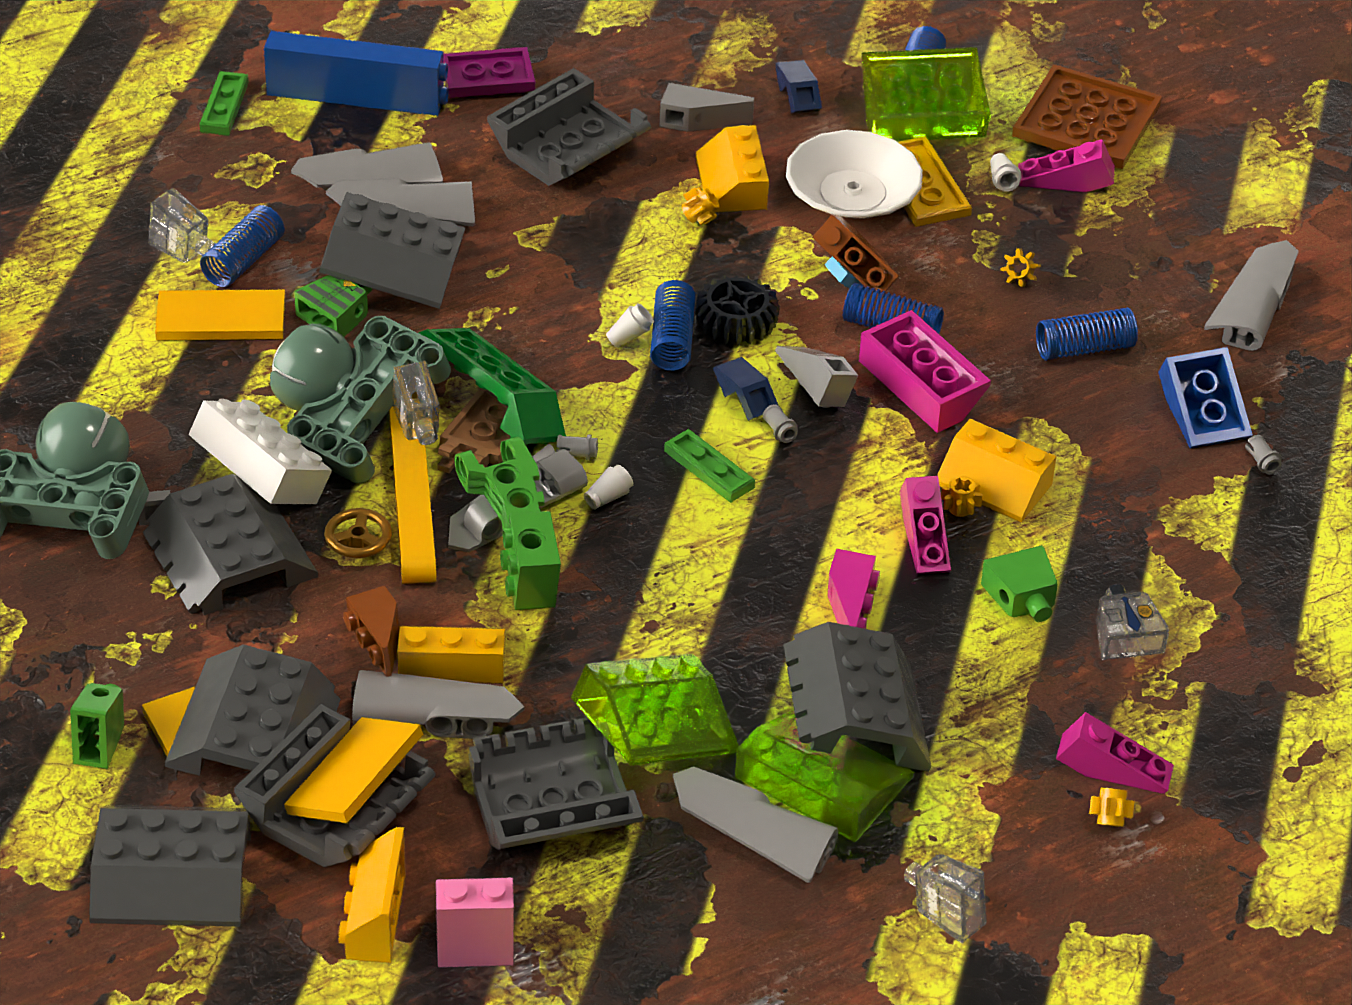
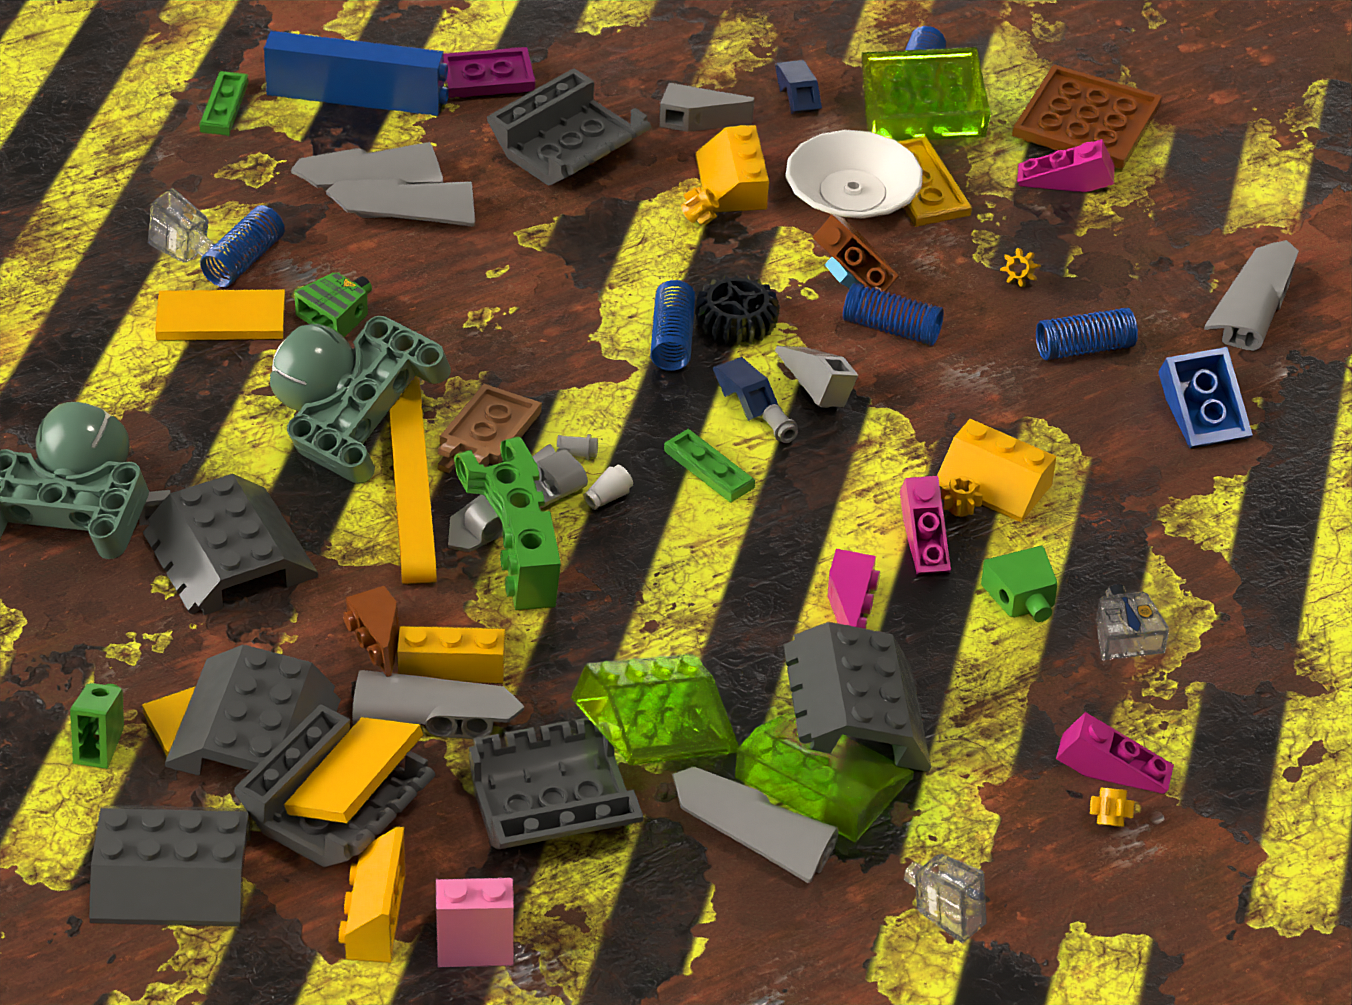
white brick [188,399,332,504] -> none
dark grey slope [319,192,465,309] -> none
pearl gold piece [324,508,392,558] -> none
clear torso [393,361,440,445] -> none
green slope [405,328,566,446] -> none
white cone [606,303,654,348] -> none
dark pink slope [859,310,991,433] -> none
white cone [990,153,1021,191] -> none
light grey pin [1245,435,1282,475] -> none

